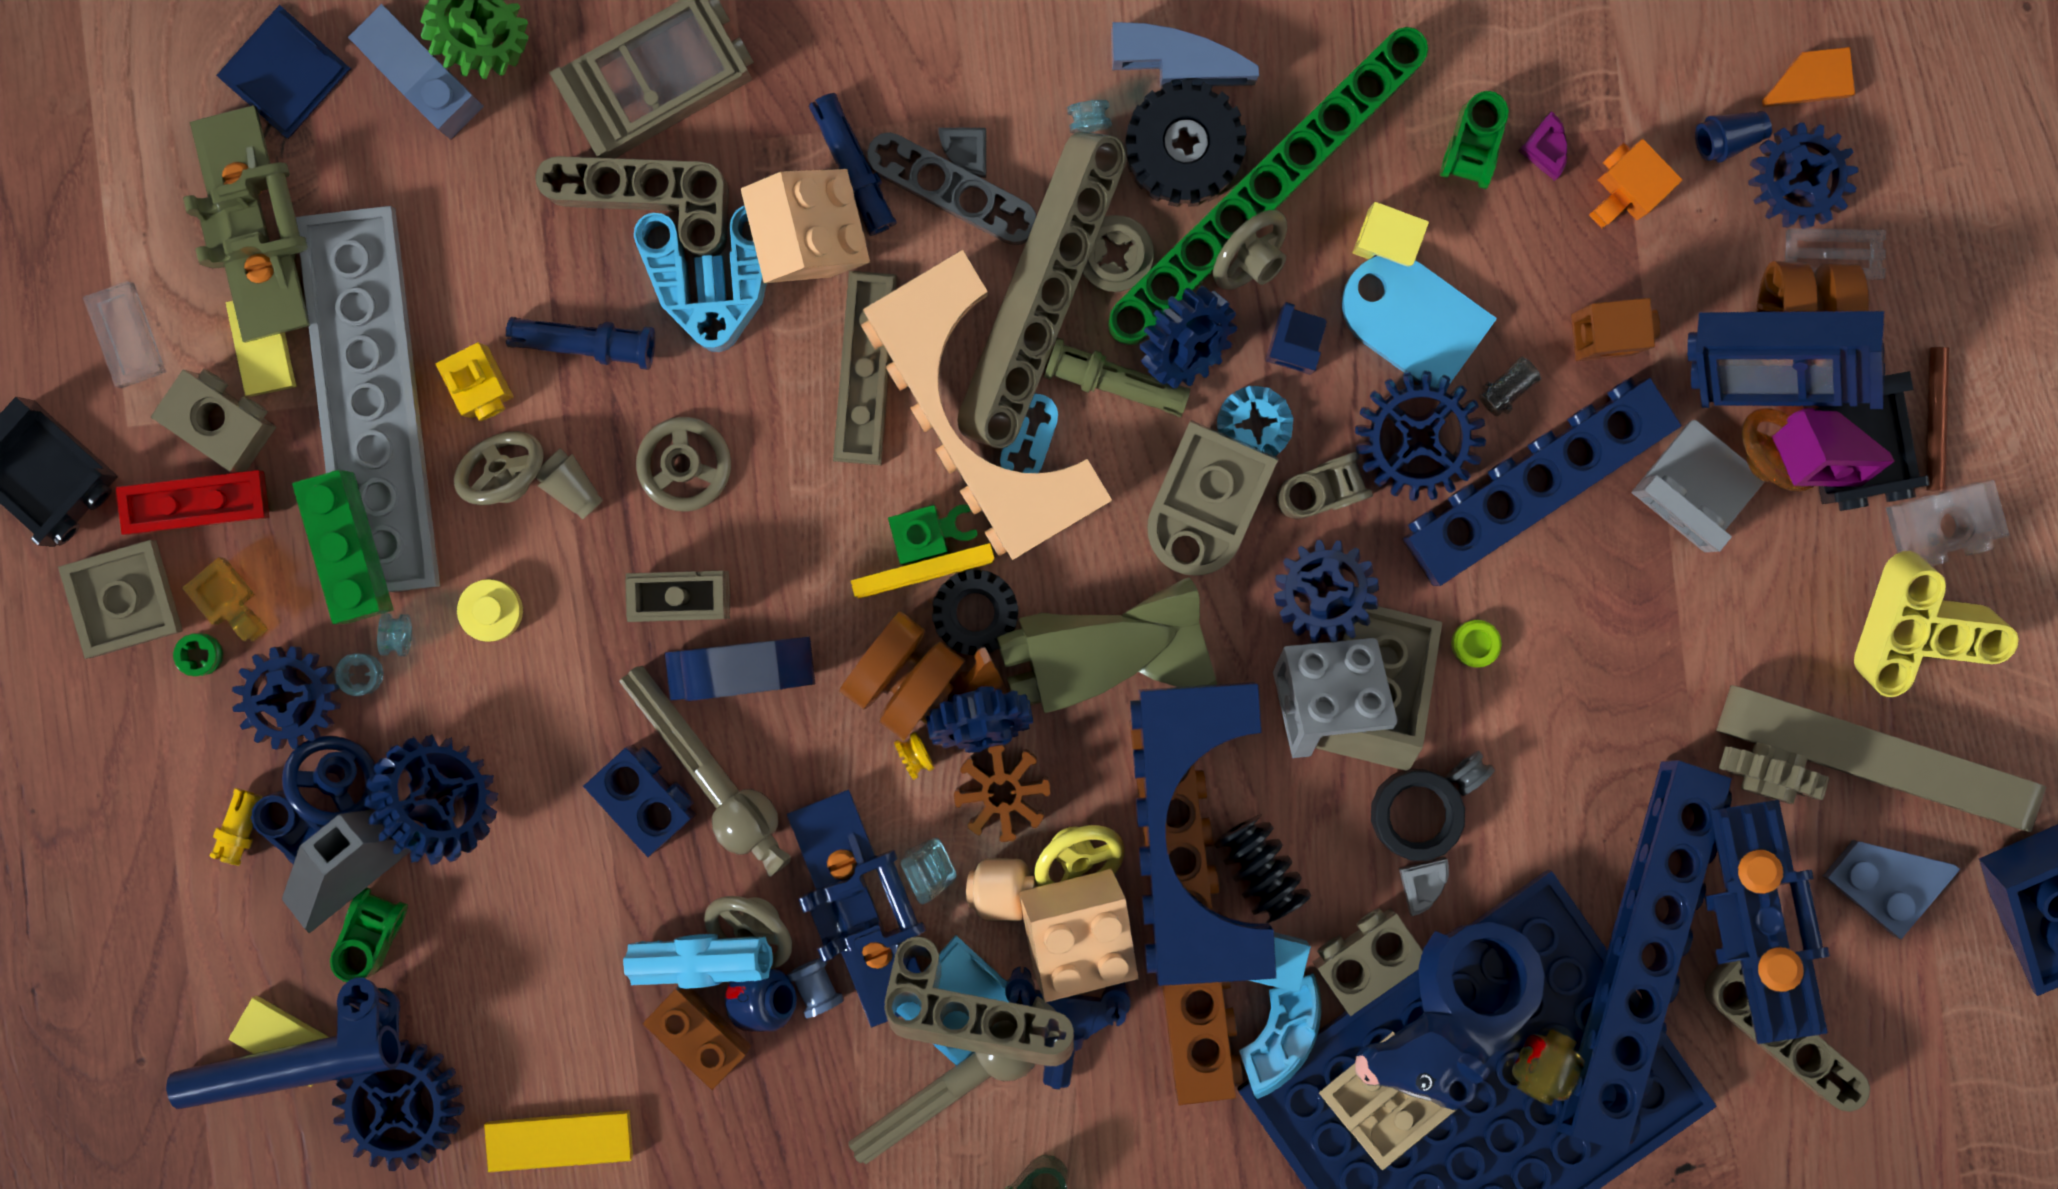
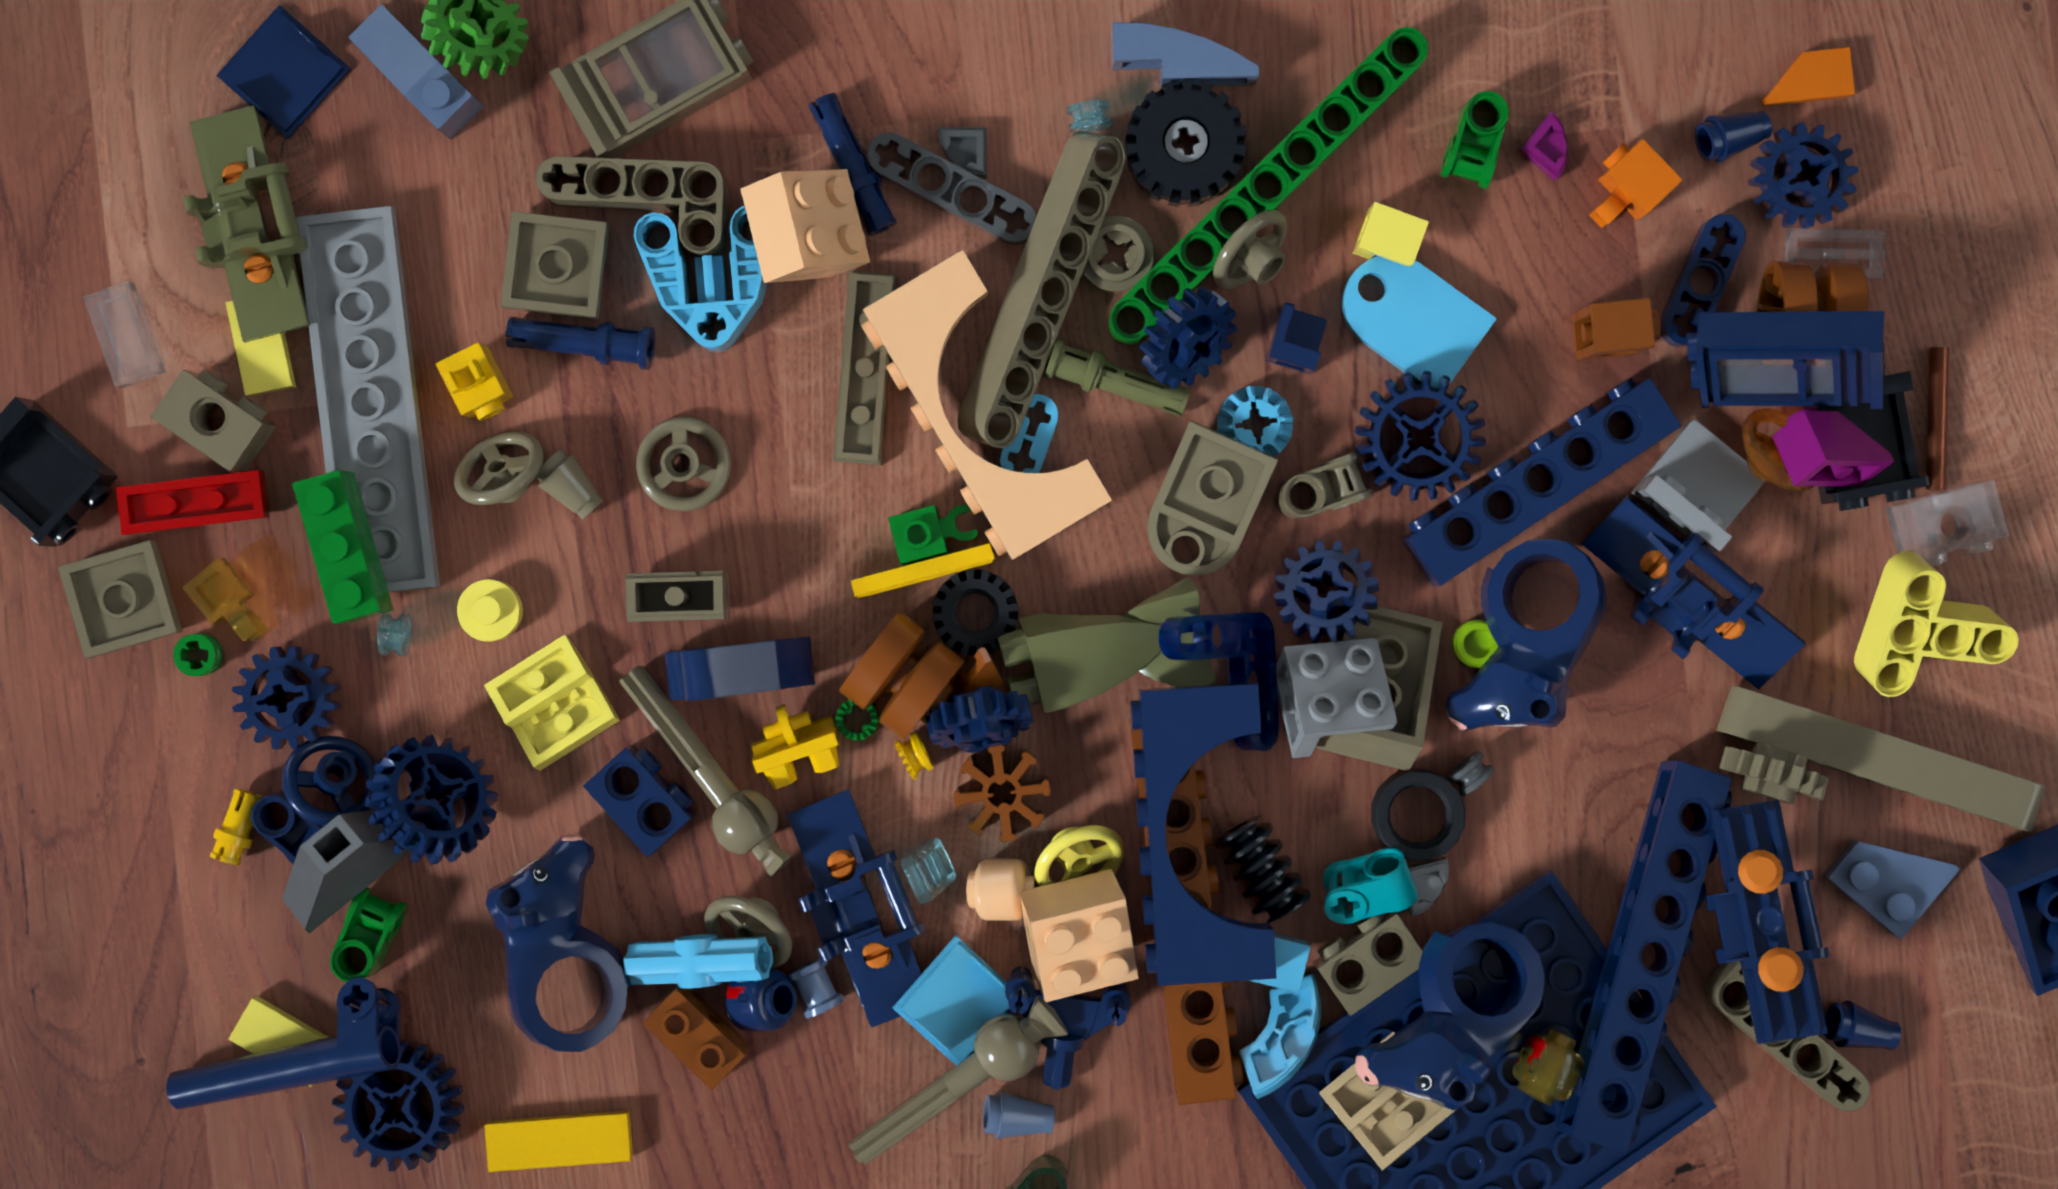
clear light blue bush [335,653,384,696] -> none
dark tan beam [885,937,1074,1066] -> none
clear smoke pin [1479,356,1541,416] -> none
none -> light yellow slope [484,634,621,771]
none -> dark blue animal [485,834,632,1052]
none -> dark tan plate [500,211,610,319]
none -> yellow hips [751,704,839,789]
none -> green bush [835,699,880,741]
none -> sand blue cone [983,1091,1055,1139]
none -> clear blue beam [1158,612,1279,751]
none -> teal piece [1323,847,1419,924]
none -> dark blue animal [1445,538,1607,731]
none -> dark blue piece [1582,495,1805,690]
none -> dark blue beam [1660,214,1746,347]
none -> dark blue cone [1824,1000,1901,1050]

